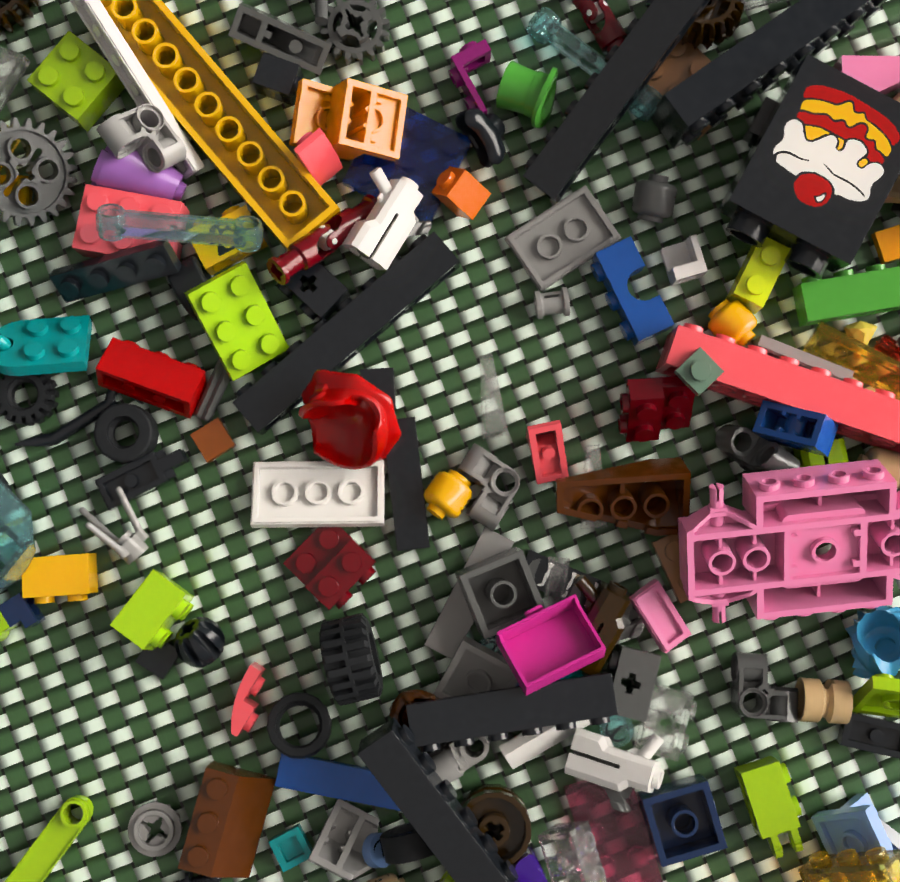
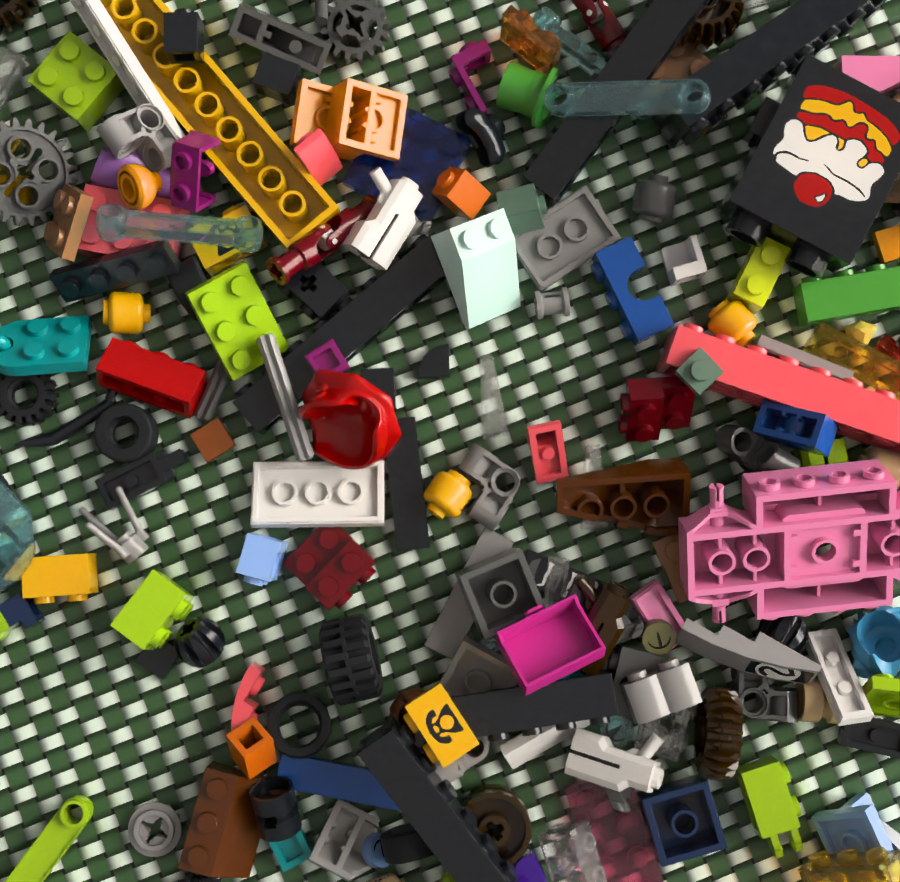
none -> medium nougat plate [44,183,94,262]
none -> yellow head [103,291,151,334]
none -> light orange brick [117,164,163,211]
none -> black brick [164,8,204,64]
none -> magenta window [169,130,220,213]
none -> orange brick [226,717,278,780]
none -> light blue brick [236,533,288,586]
none -> black wheel [249,776,302,842]
none -> light grey axle [257,333,314,462]
none -> magenta tile [304,339,351,373]
none -> yellow brick [403,682,479,768]
none -> black tile [417,344,450,379]
none -> light aqua slope [431,208,521,330]
none -> sand green brick [496,183,548,236]
none -> clear orange plate [500,5,562,74]
none -> clear light blue piece [544,78,711,117]
none -> light grey brick [621,657,703,725]
none -> olive tile [640,619,676,655]
none -> light grey slope [675,618,822,685]
none -> dark brown gear [693,686,744,781]
none -> black piece [757,615,809,654]
none -> white tile [806,628,874,726]

